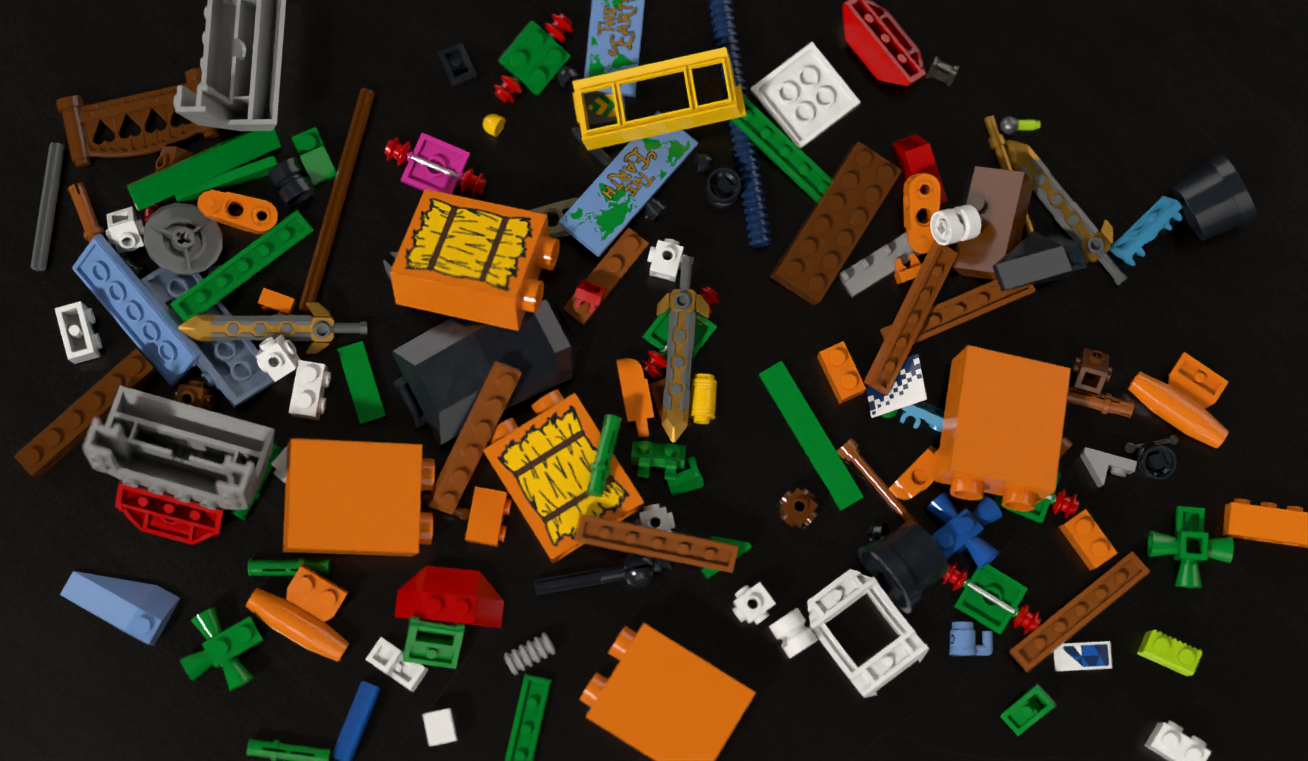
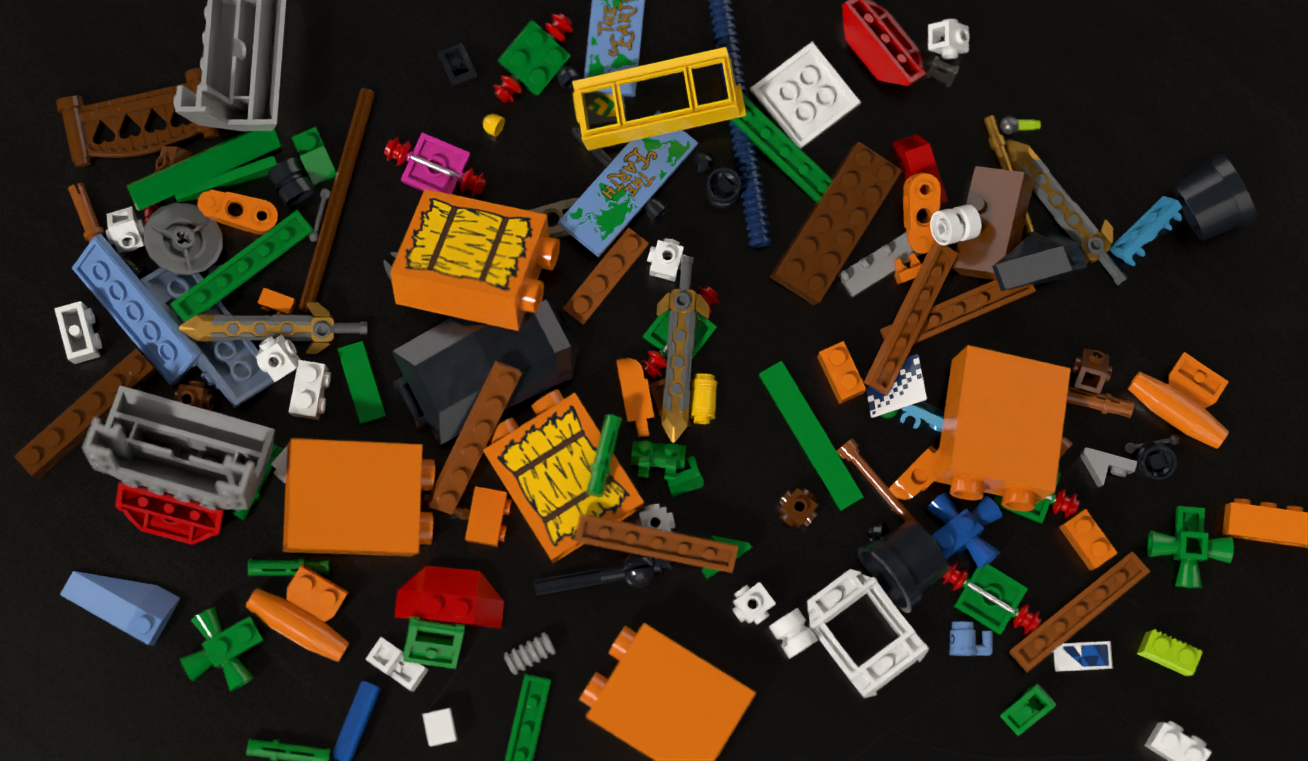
dark grey axle [31,142,65,271] -> none
red tile [574,279,607,313] -> none
none -> dark grey hinge [309,189,331,242]
none -> white brick [928,19,969,59]

